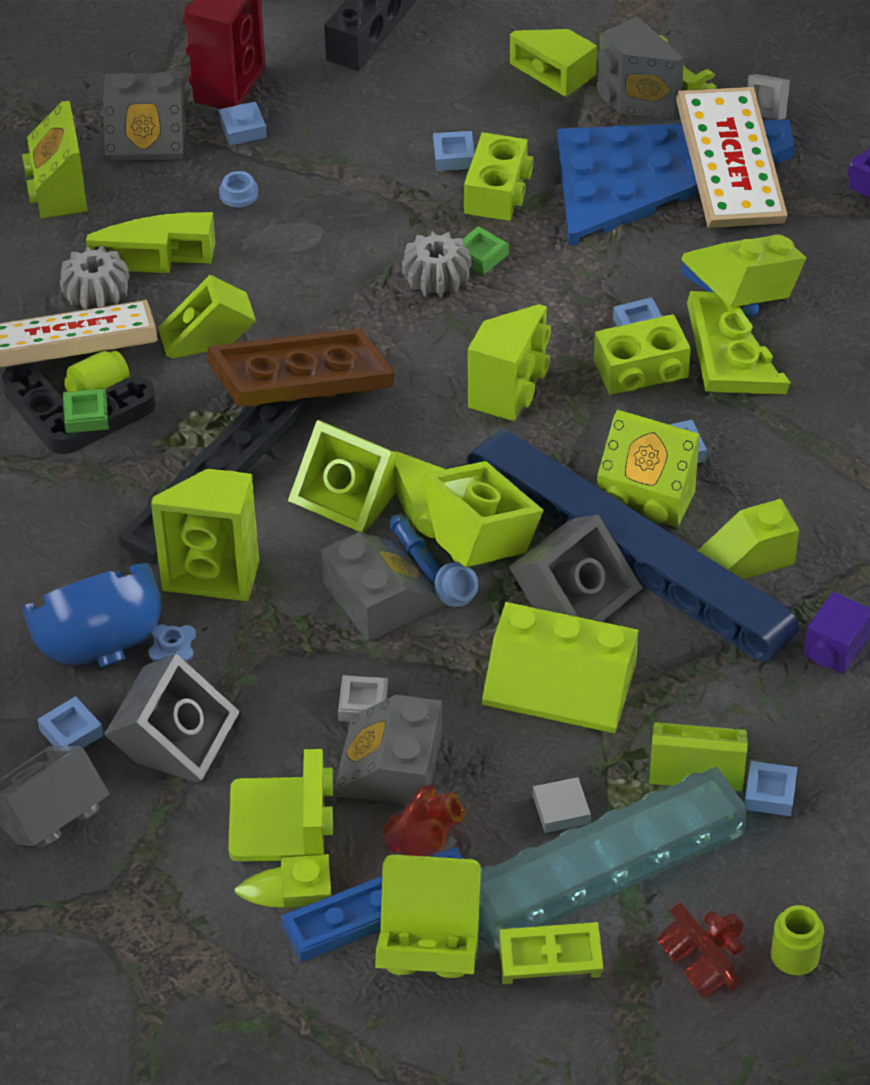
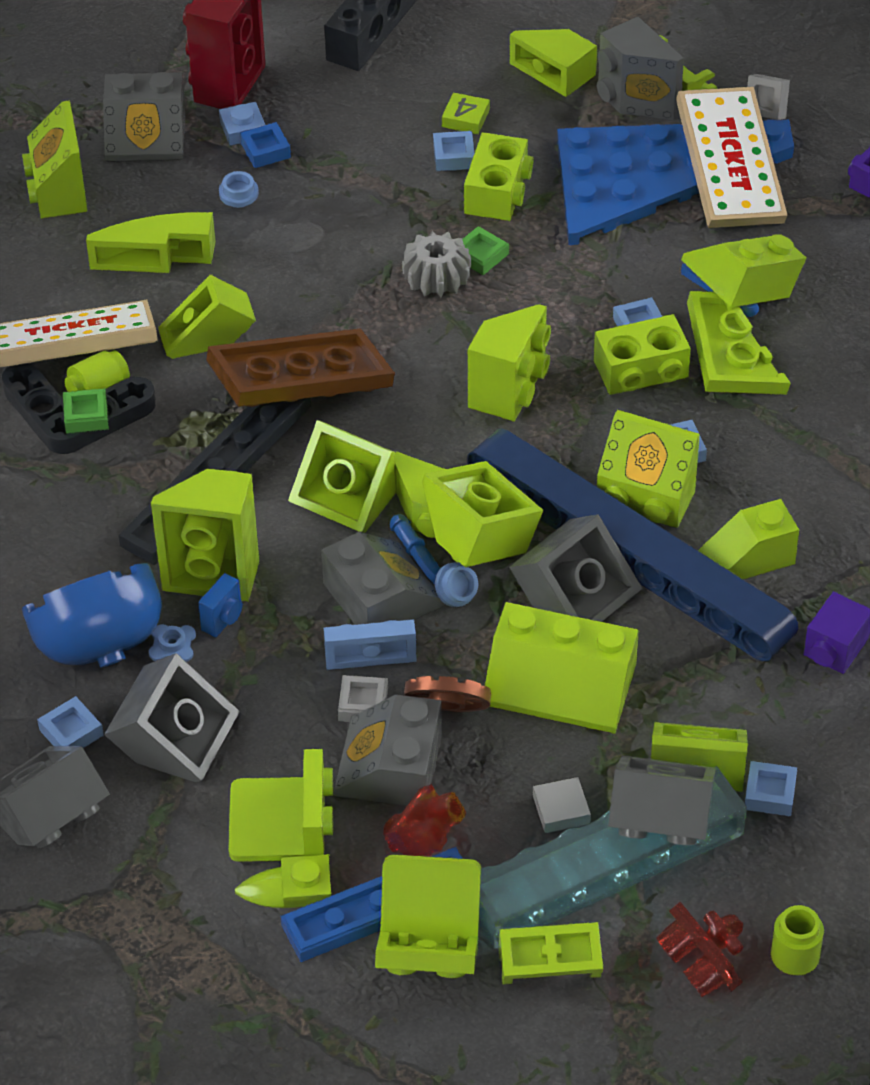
light grey gear [60,246,129,310] -> none
none -> blue plate [198,573,243,638]
none -> blue plate [240,122,291,168]
none -> medium blue plate [323,620,417,670]
none -> copper wheel [404,676,491,712]
none -> lime tile [442,92,490,135]
none -> dark grey slope [608,755,716,845]

